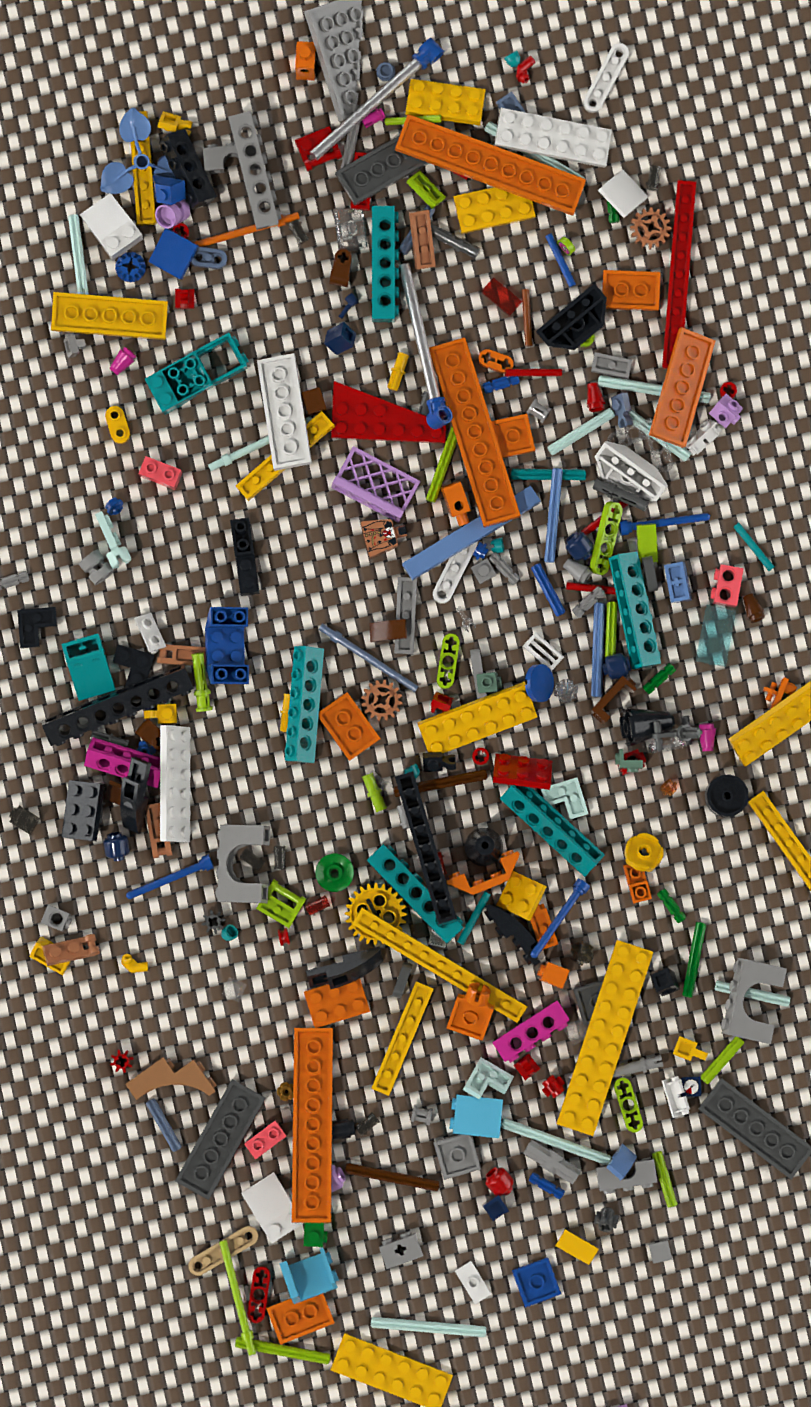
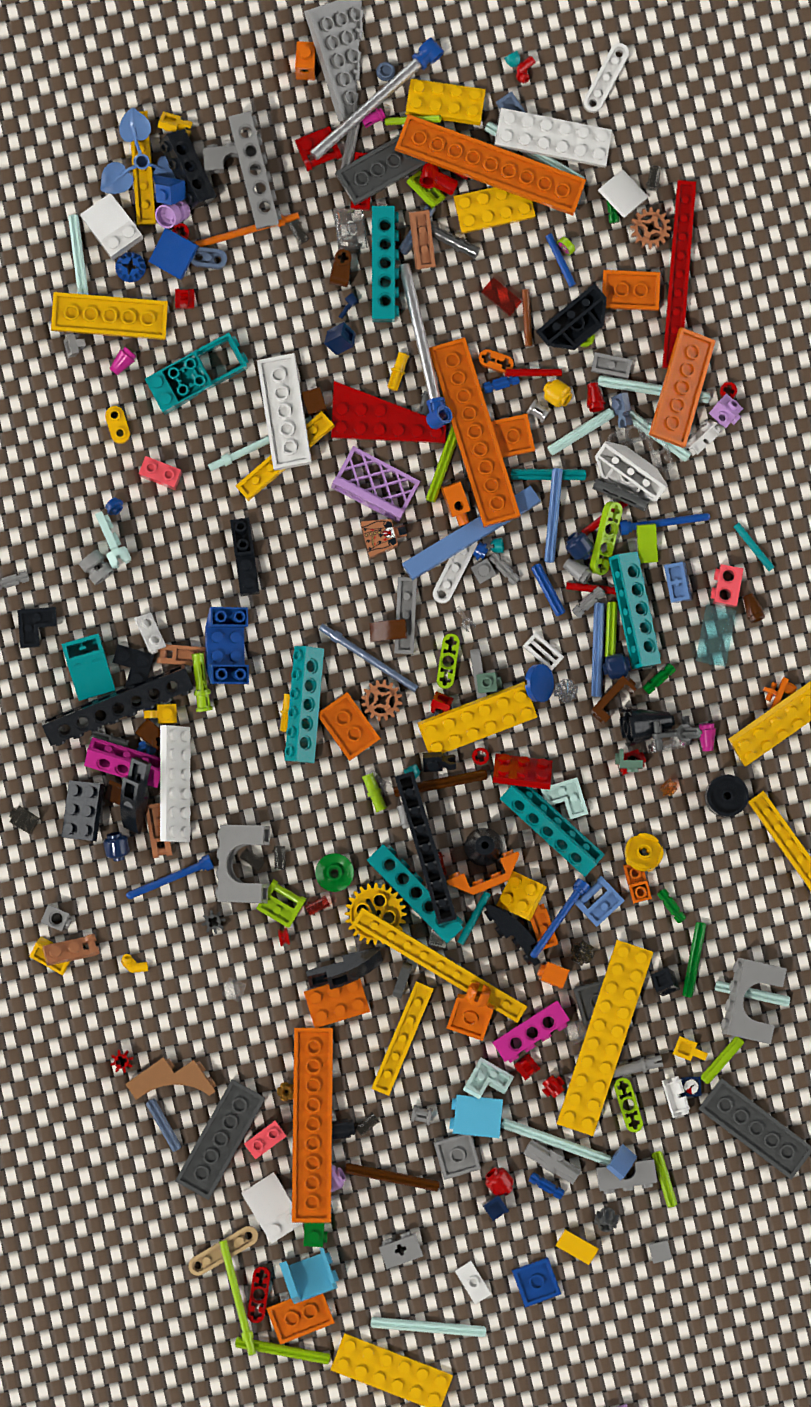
teal hinge [221,924,238,941] -> none
dark grey beam [642,556,658,592] -> none
none -> red piece [419,163,458,196]
none -> yellow head [543,379,572,408]
none -> medium blue plate [574,876,625,927]

